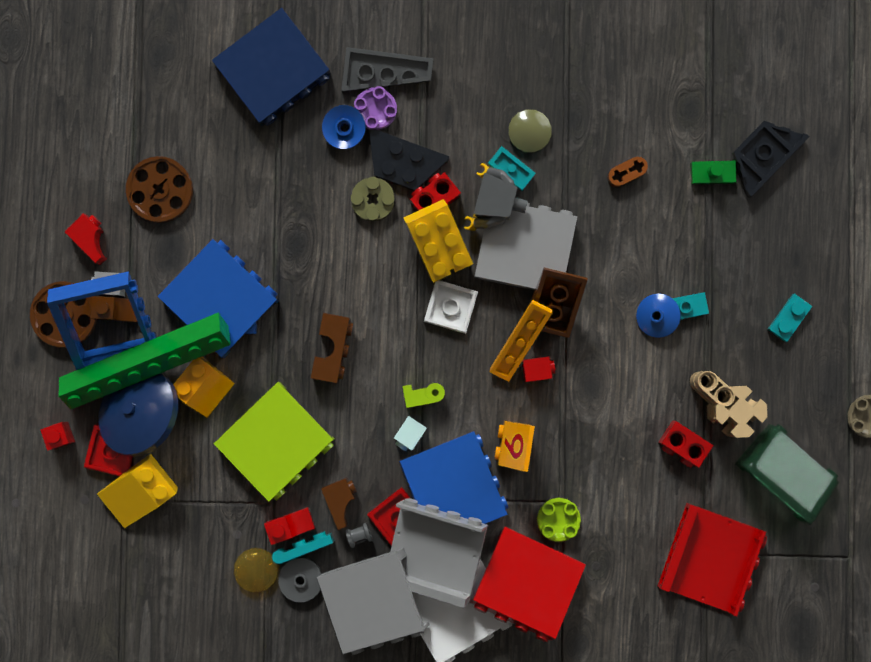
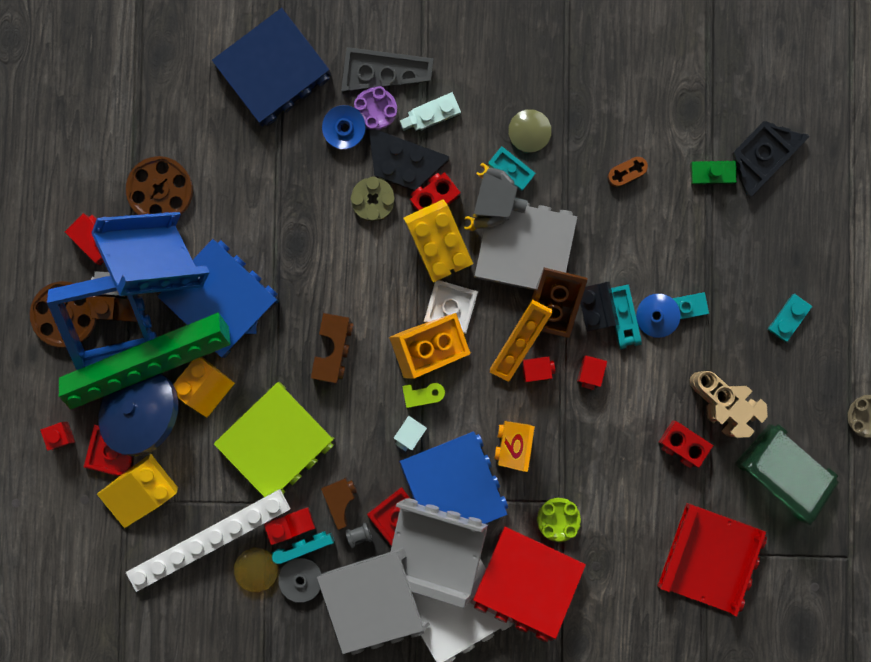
none -> blue panel [91,212,210,296]
none -> white plate [126,489,291,592]
none -> light orange slope [389,313,471,379]
none -> light aqua hinge [400,92,461,131]
none -> red brick [577,355,607,390]
none -> black plate [581,282,619,332]
none -> teal plate [611,284,642,349]

